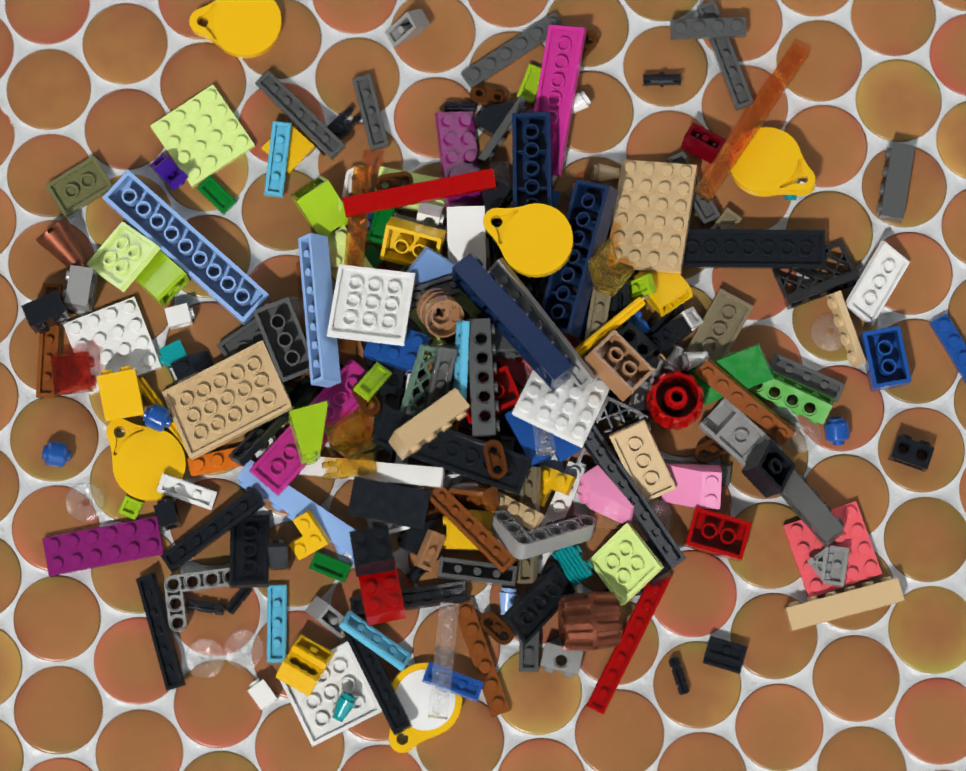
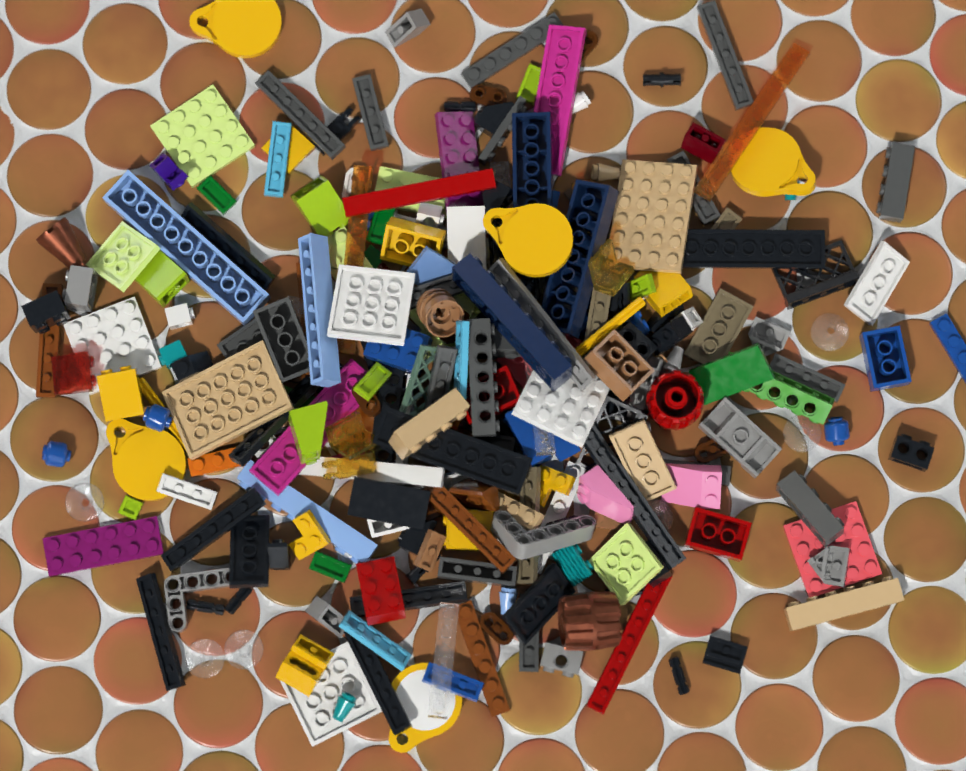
olive plate [45,155,113,218] -> none
black brick [153,498,183,532] -> none
white brick [248,679,278,711] -> none
medium azure tile [267,585,287,663] -> none
black brick [349,525,395,577] -> none
reddish brown plate [375,171,413,191] -> none
reddish brown plate [484,440,507,479] -> none
dark grey plate [670,17,746,40] -> none
white cone [679,351,709,370] -> none
dark orange plate [695,357,796,445] -> none
black brick [741,439,796,498] -> none
tan plate [827,290,867,367] -> none
none -> black plate [181,202,276,291]
none -> light grey slope [748,316,791,356]

